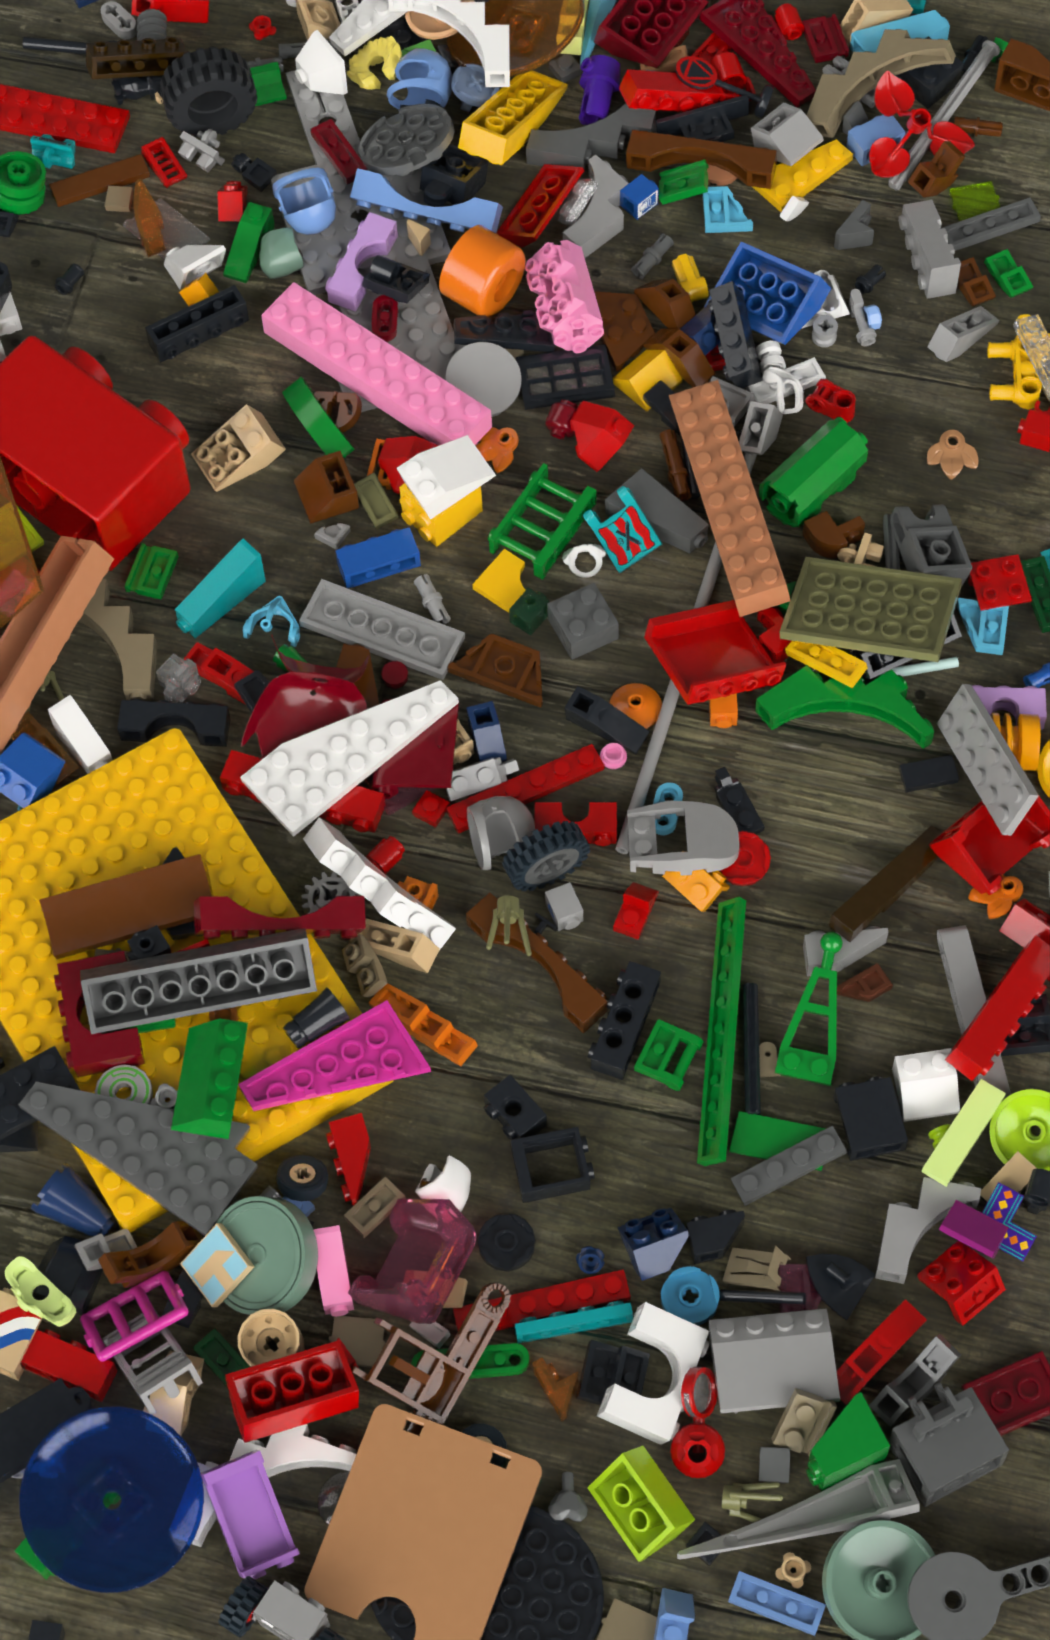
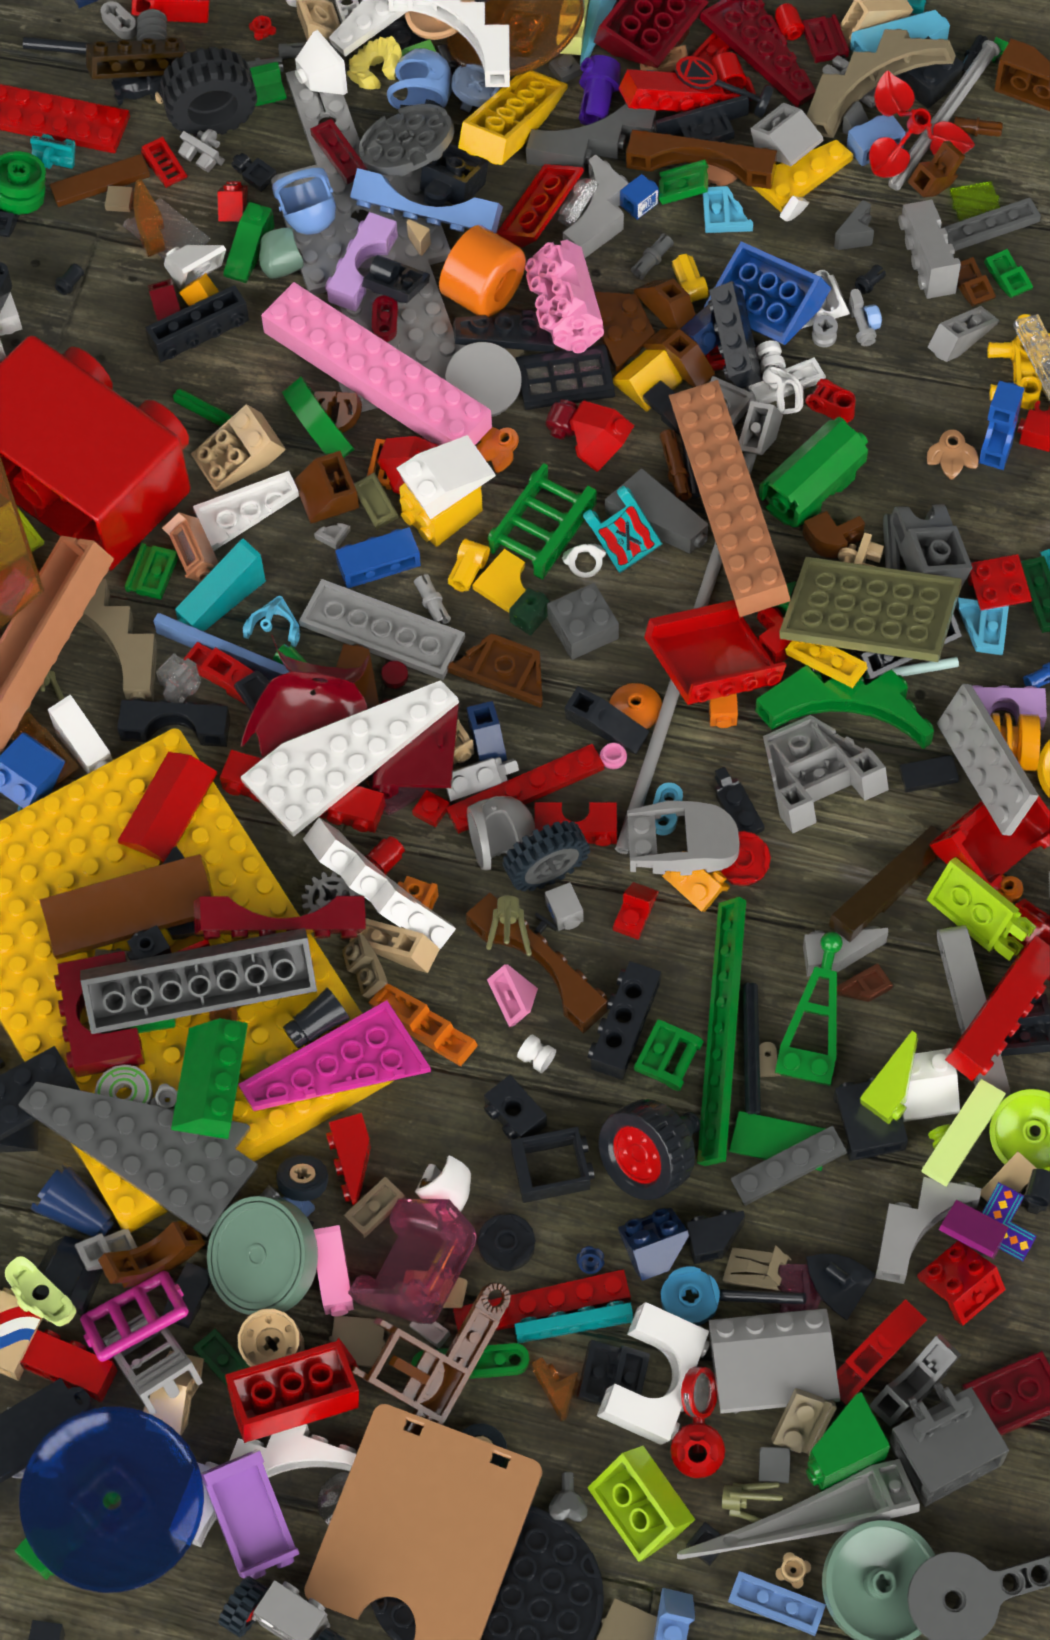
tile [180,1223,255,1307] -> none
none -> red slope [117,751,217,862]
none -> dark red slope [148,278,181,321]
none -> medium blue tile [153,613,289,681]
none -> nougat window [162,513,219,582]
none -> green axle [173,389,233,426]
none -> white wing [193,471,299,551]
none -> yellow piece [448,539,490,592]
none -> bright pink slope [487,964,538,1027]
none -> white wheel [517,1034,556,1073]
none -> black wheel [599,1099,701,1200]
none -> light grey wedge [763,715,889,834]
none -> lime slope [860,1031,918,1124]
none -> lime tile [926,857,1036,961]
none -> blue arch [979,381,1024,470]

